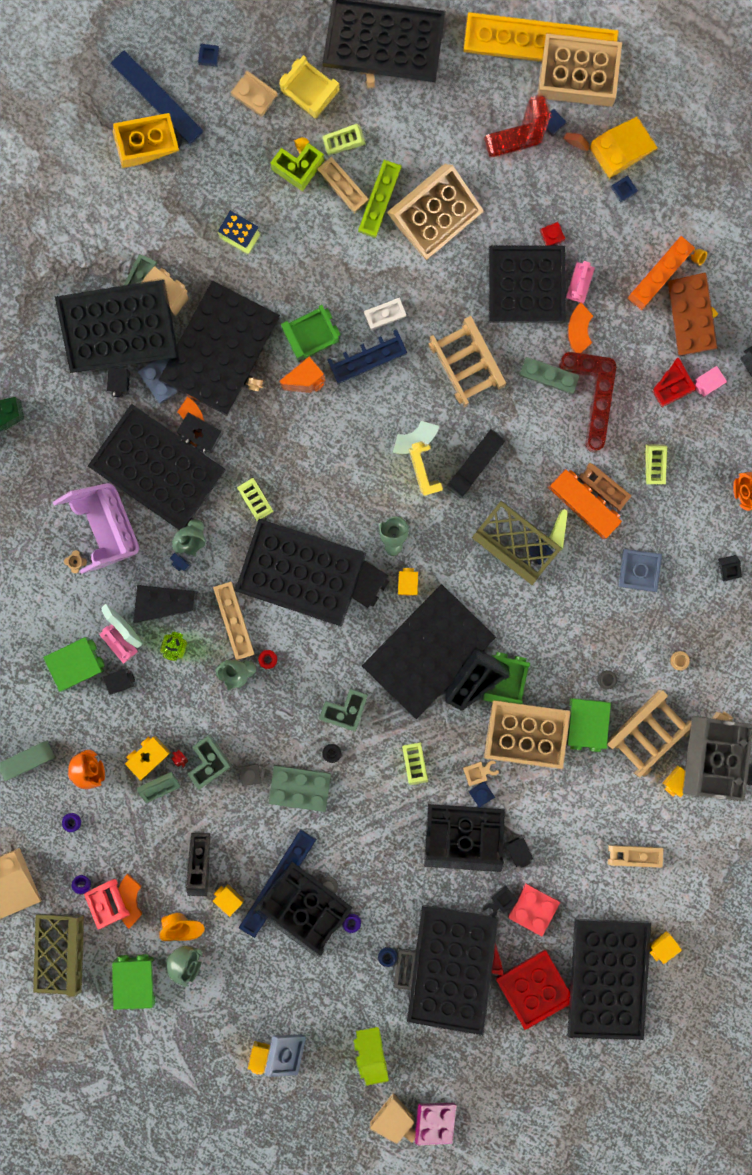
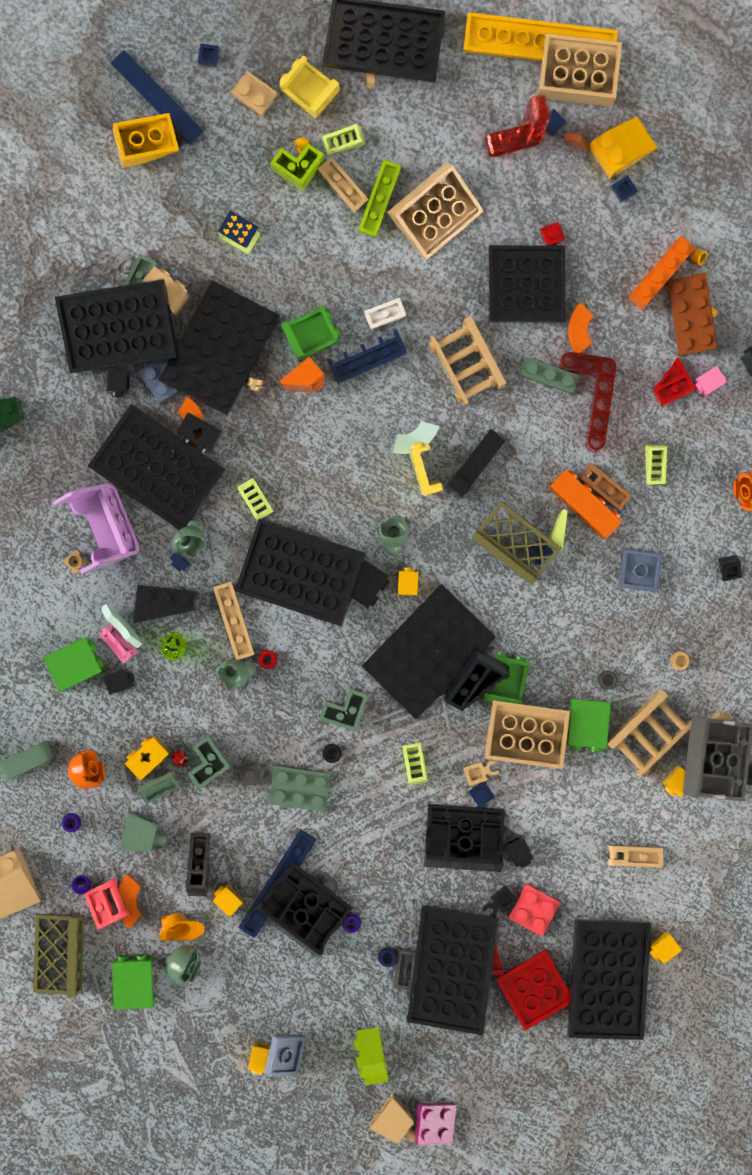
bright pink hinge [566,261,595,304] -> none
none -> sand green torso [120,812,168,852]

